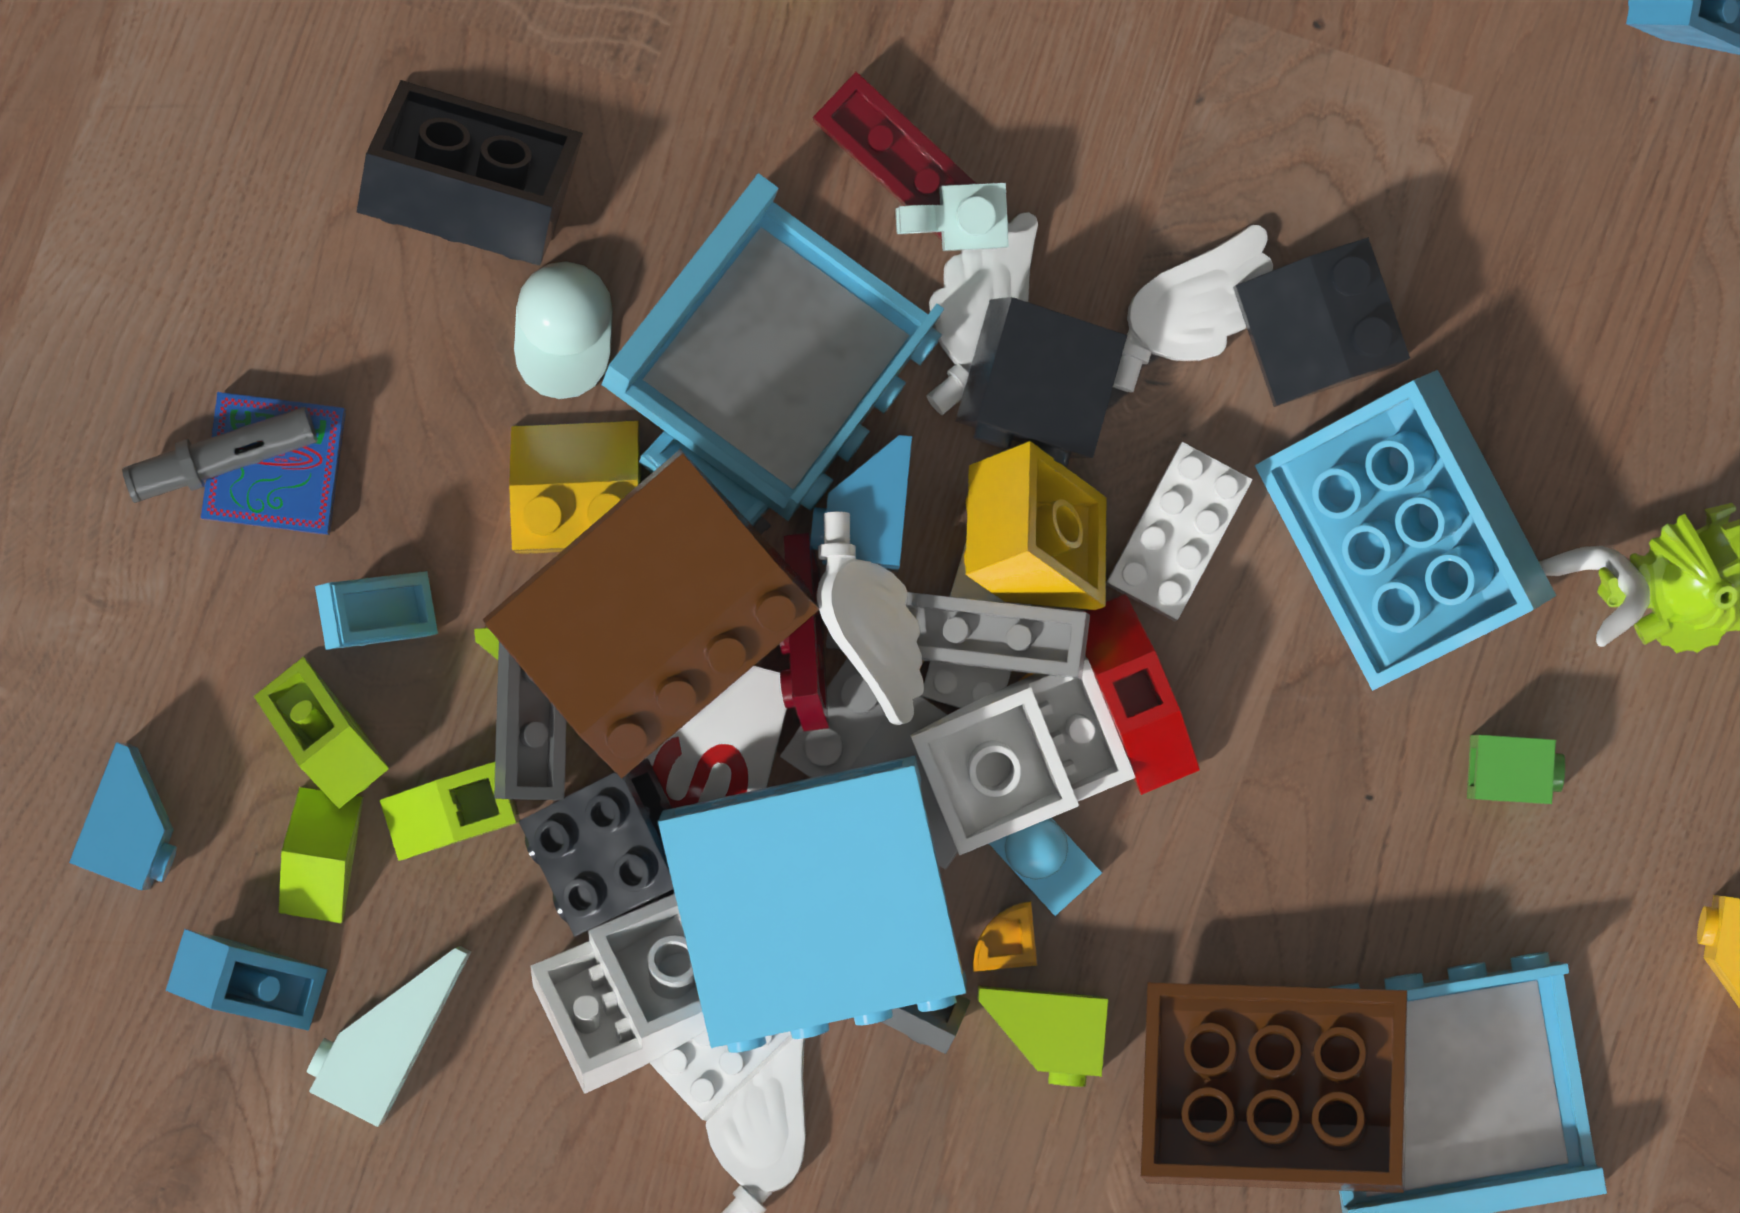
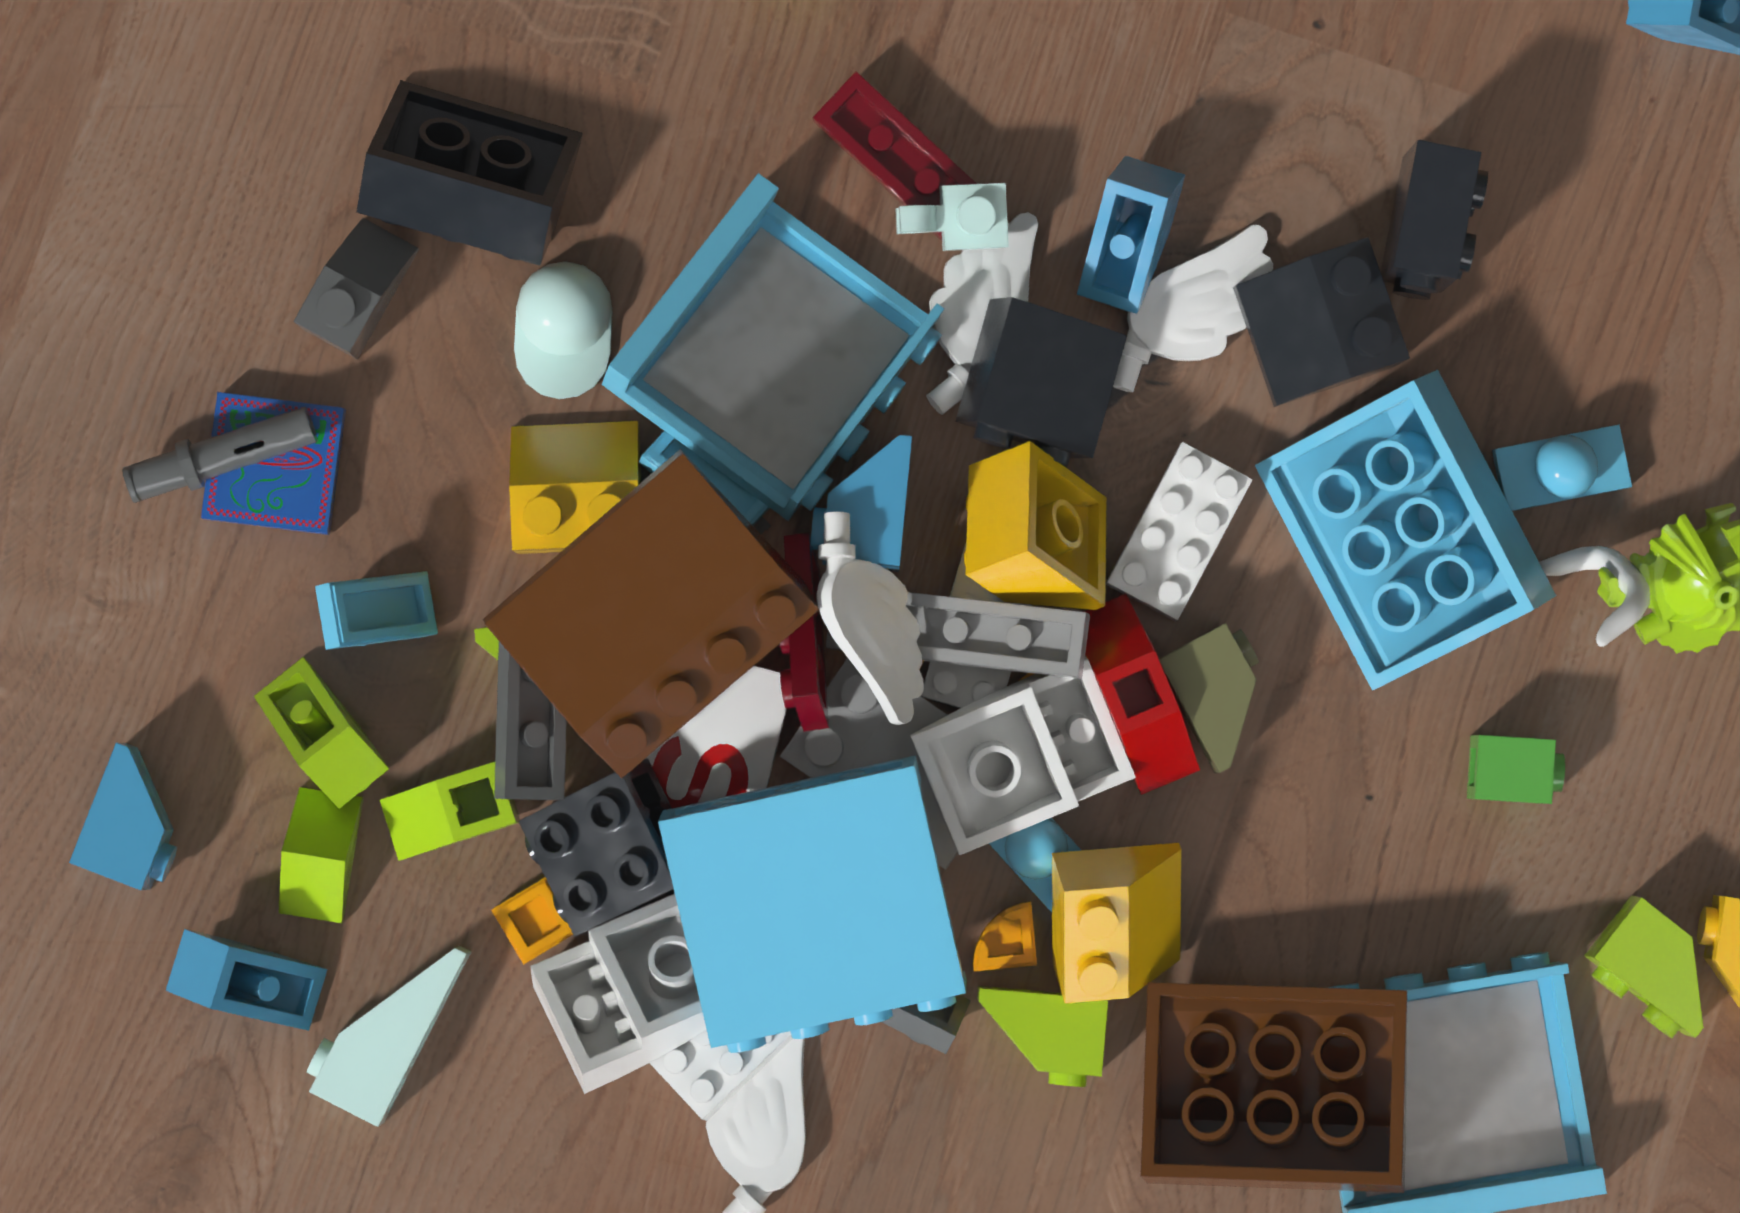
none -> dark grey slope [293,217,419,360]
none -> light orange tile [491,877,573,965]
none -> yellow slope [1052,843,1181,1003]
none -> dark azure slope [1077,156,1185,314]
none -> olive slope [1159,623,1259,773]
none -> black brick [1381,140,1488,300]
none -> medium azure tile [1492,424,1632,511]
none -> lime slope [1584,896,1704,1038]

